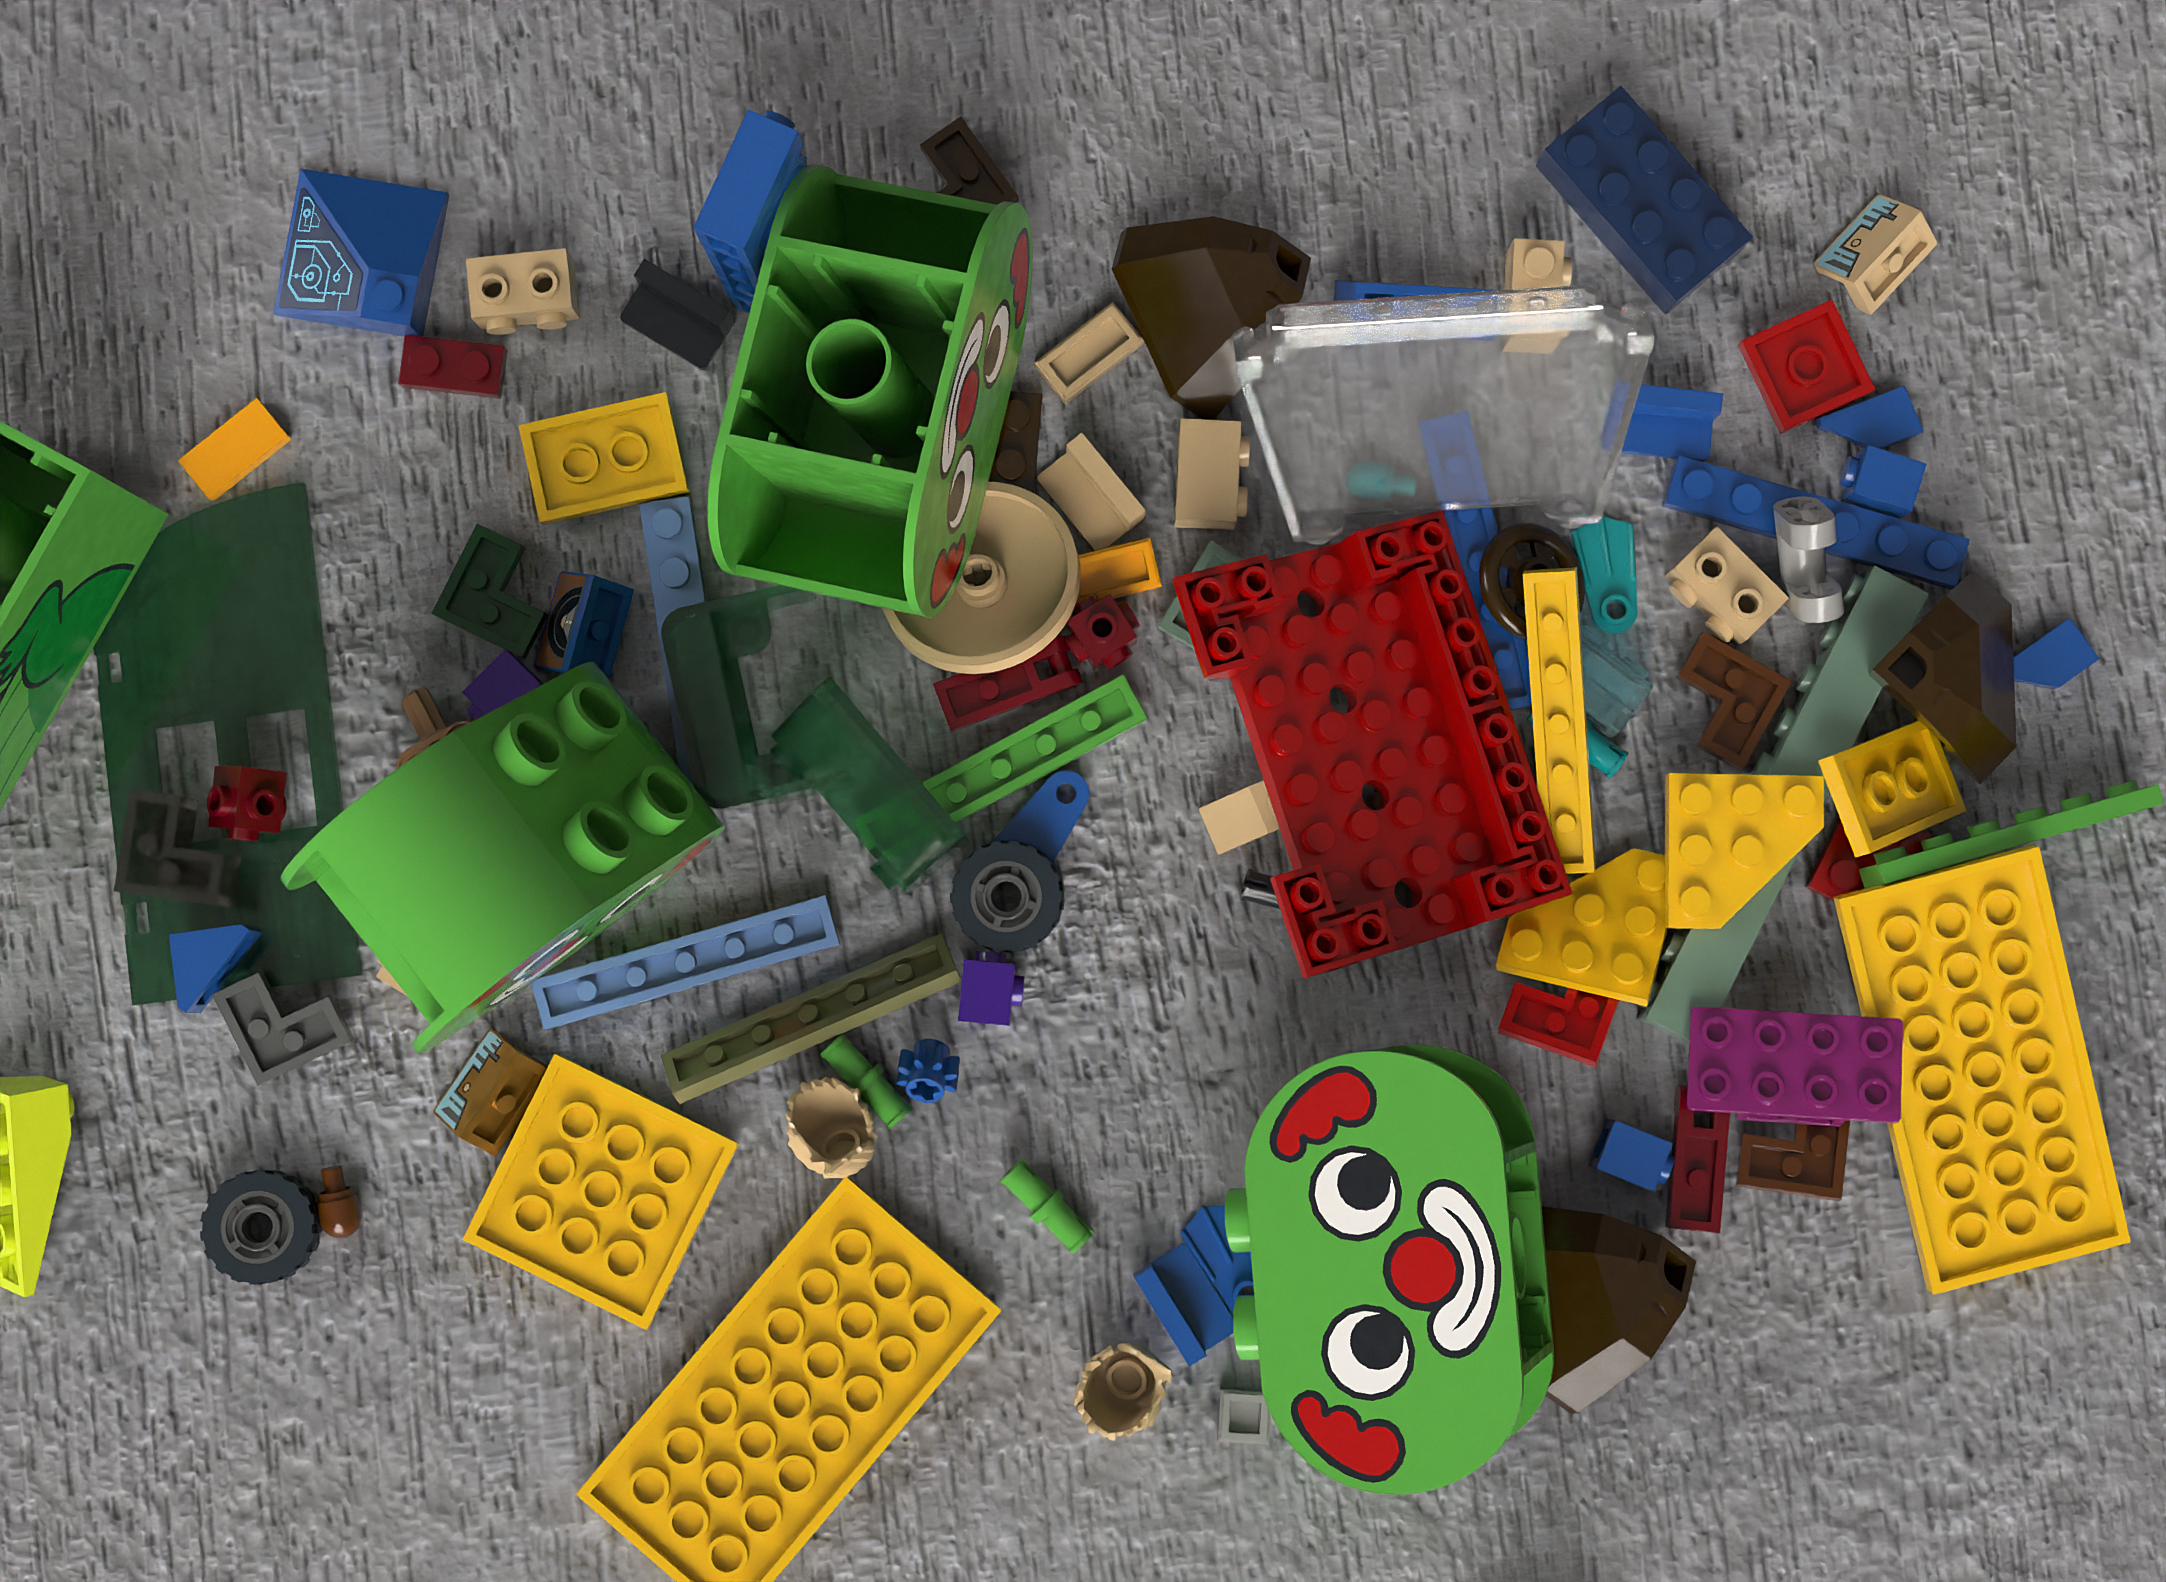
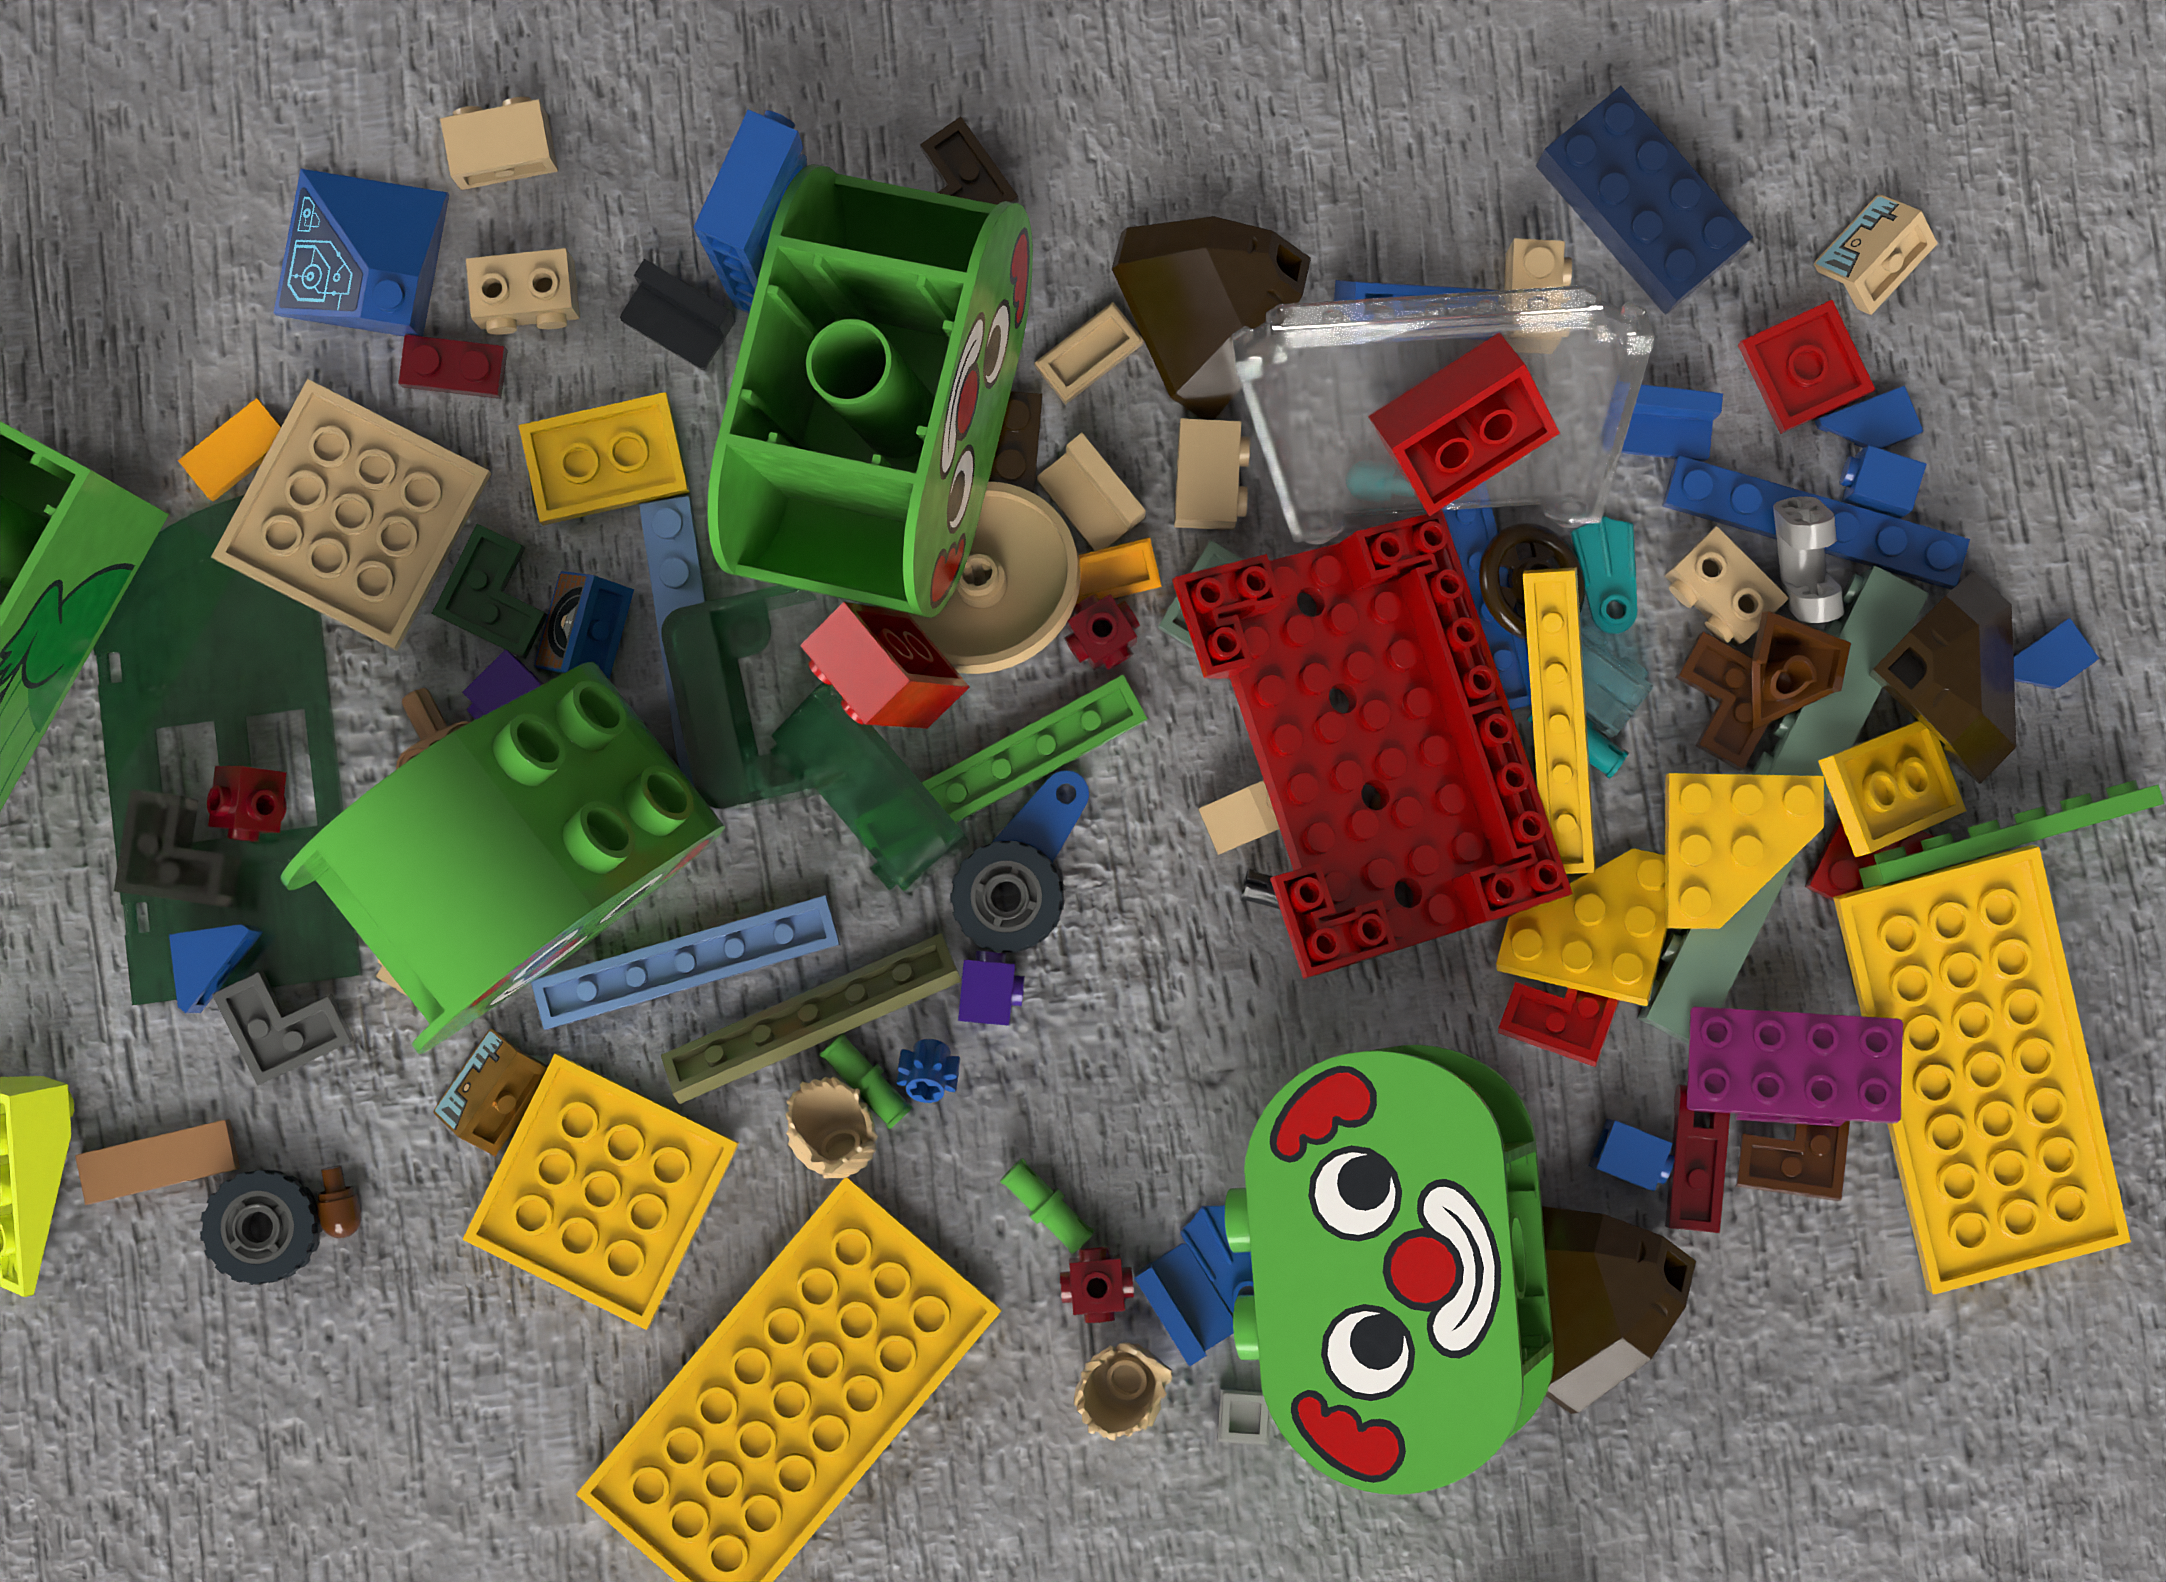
dark red plate [933,635,1083,733] -> none
none -> medium nougat tile [75,1119,241,1205]
none -> tan plate [211,379,491,651]
none -> tan brick [440,97,558,190]
none -> red brick [800,602,970,729]
none -> dark red brick [1060,1247,1134,1323]
none -> red slope [1368,332,1560,516]
none -> reddish brown slope [1752,611,1851,730]

